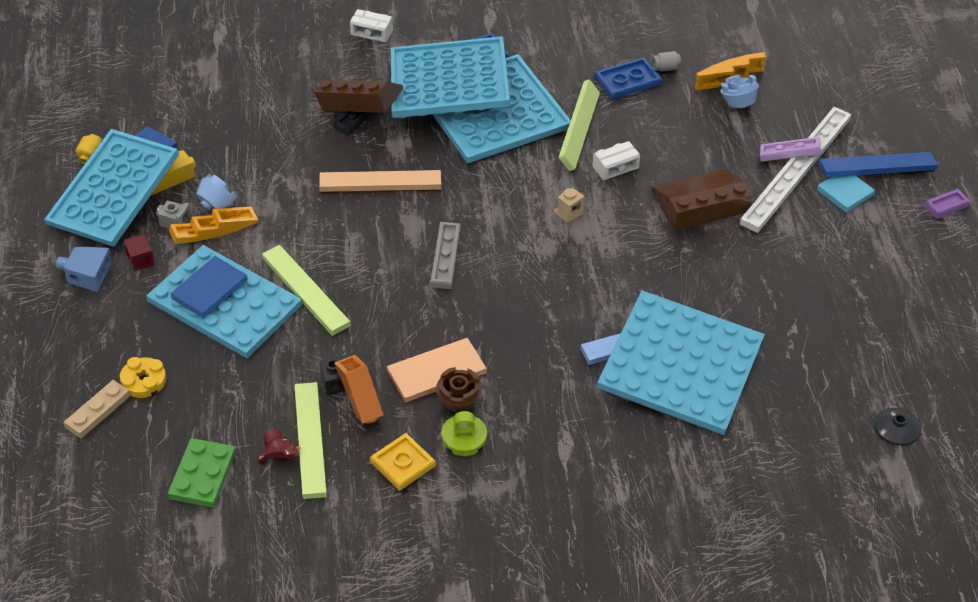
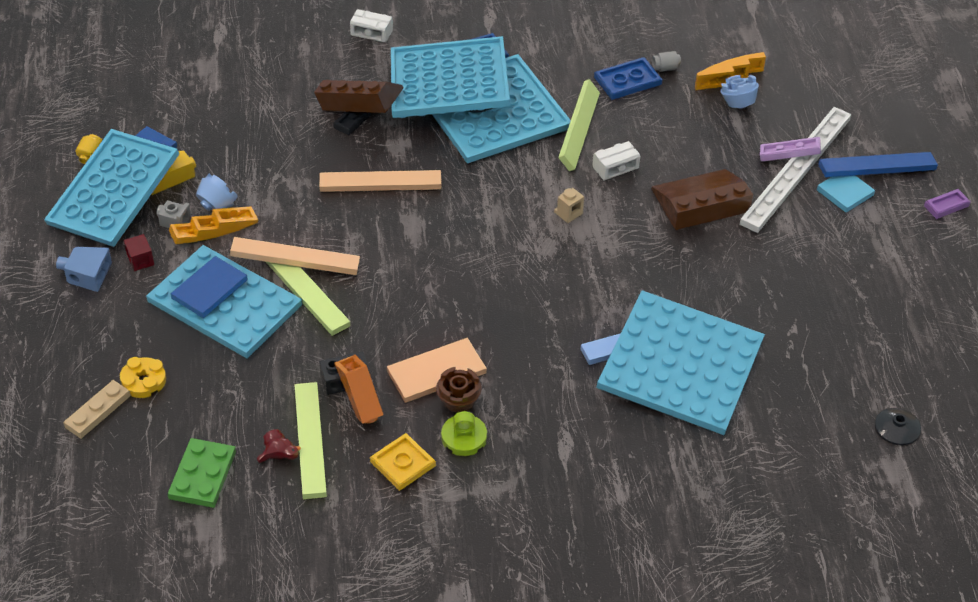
light grey tile [430,222,461,289] -> none
none -> light nougat tile [230,237,360,275]

